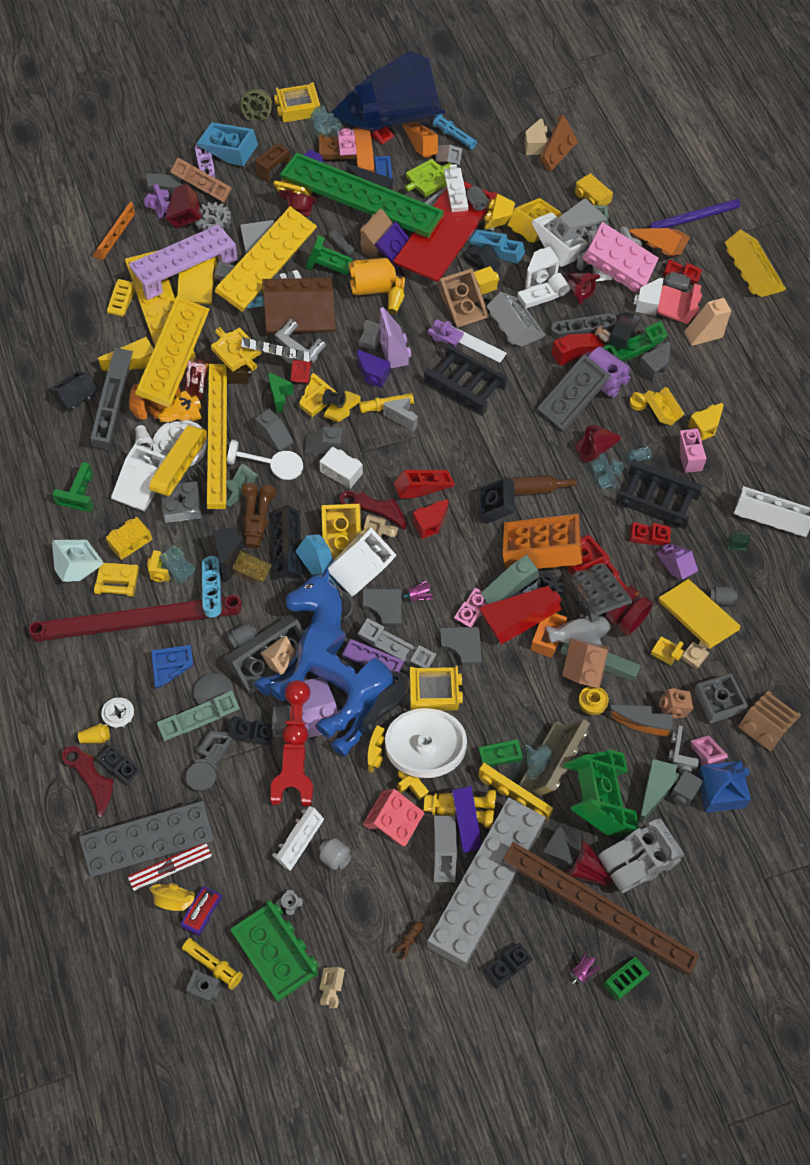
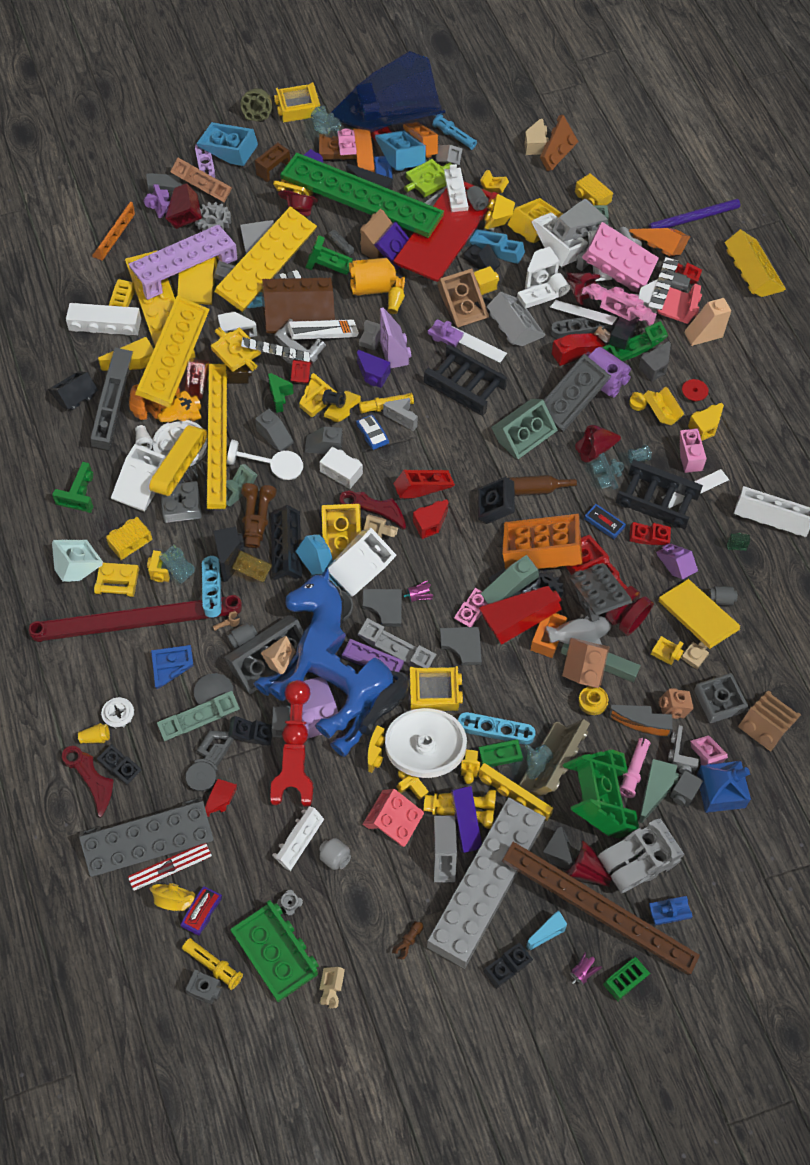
none -> white brick [66,303,141,335]
none -> red slope [205,779,237,817]
none -> medium nougat hand [213,611,240,630]
none -> white slope [218,312,257,337]
none -> white tile [288,320,359,339]
none -> slope [356,415,389,450]
none -> dark azure slope [375,130,426,171]
none -> medium azure beam [458,712,535,745]
none -> yellow piece [461,749,480,784]
none -> yellow bracket [480,170,509,193]
none -> sand green slope [491,399,558,459]
none -> medium azure slope [526,910,567,950]
none -> white sticker [550,300,617,325]
none -> bright pink bracket [582,284,657,325]
none -> tile [584,504,626,539]
none -> bright pink pin [619,738,651,798]
none -> sticker [649,257,679,310]
none -> blue hips [649,896,693,926]
none -> white sticker [662,469,729,508]
none -> red piece [682,379,709,401]

